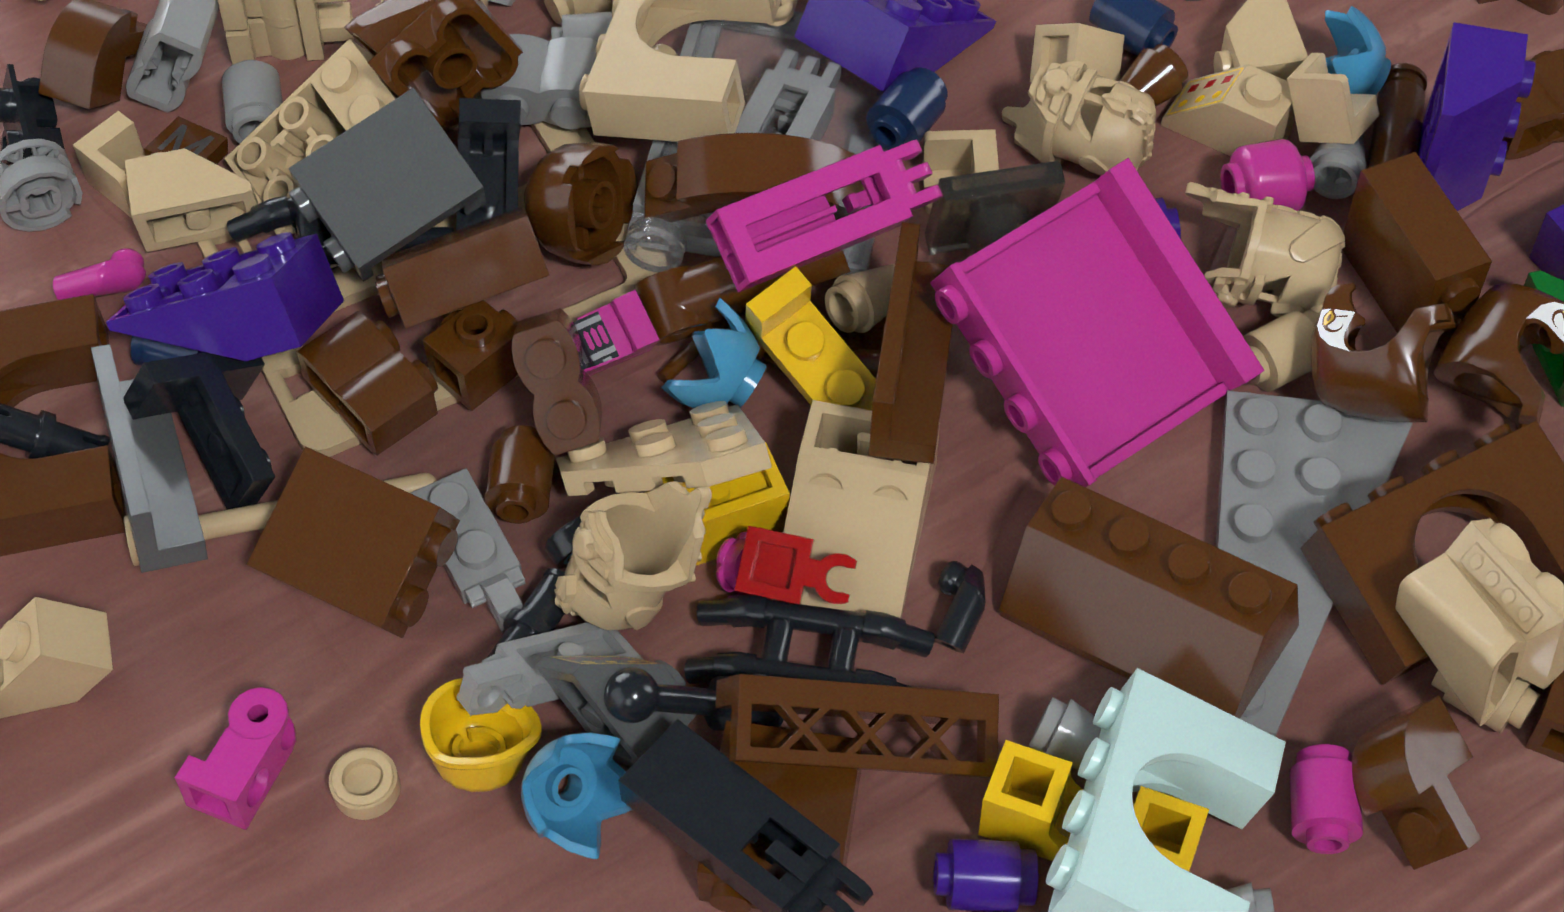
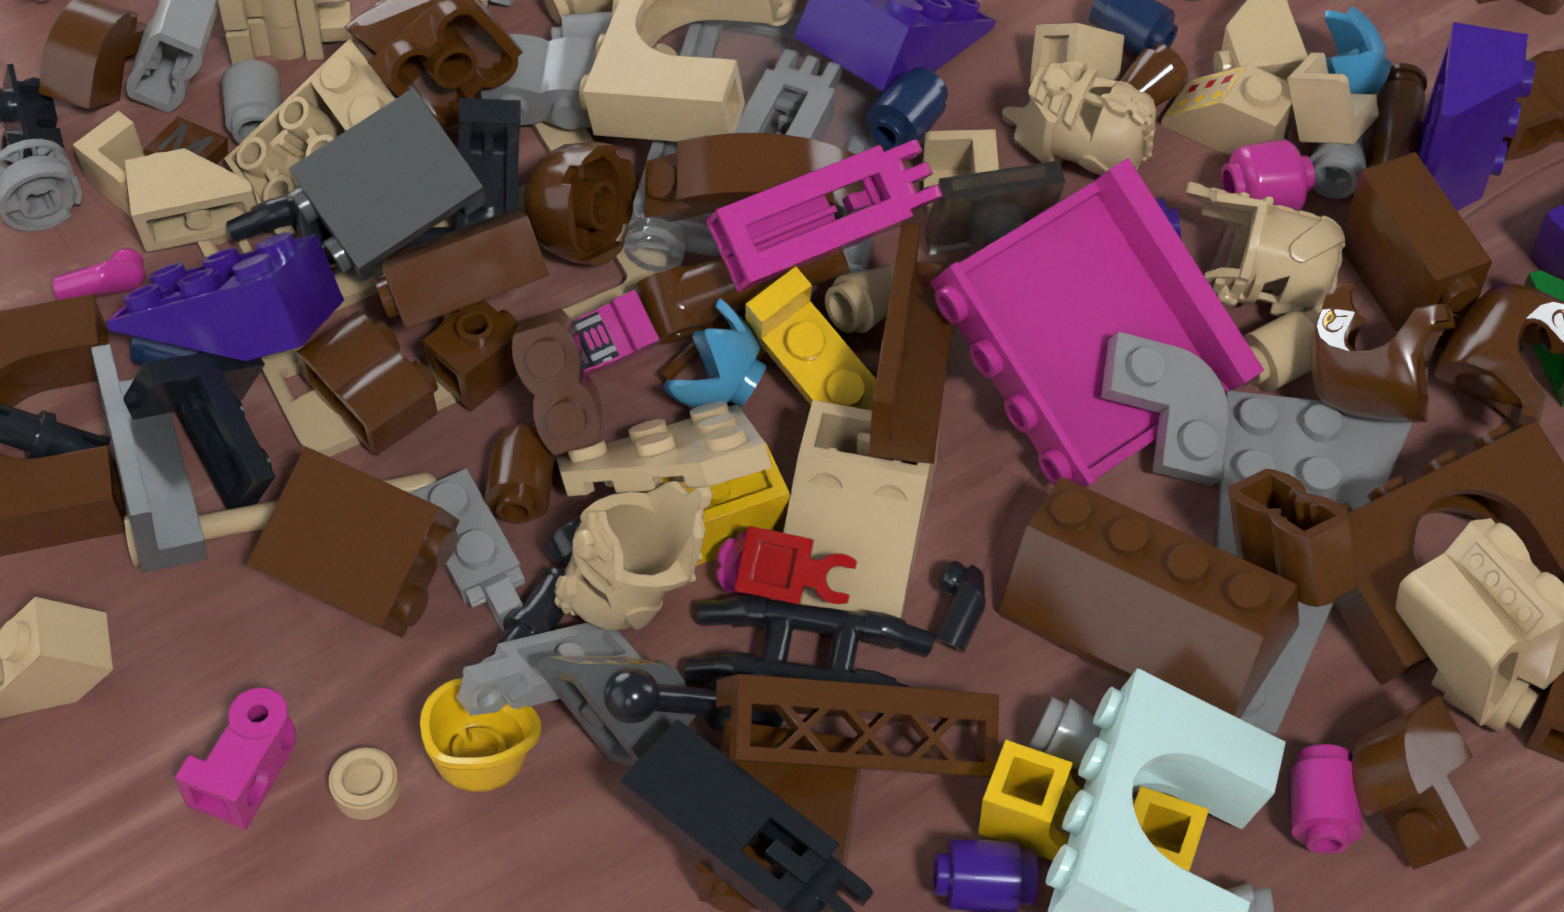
dark azure piece [521,733,633,859] -> none
none -> light grey plate [1101,331,1229,487]
none -> reddish brown brick [1228,469,1357,607]

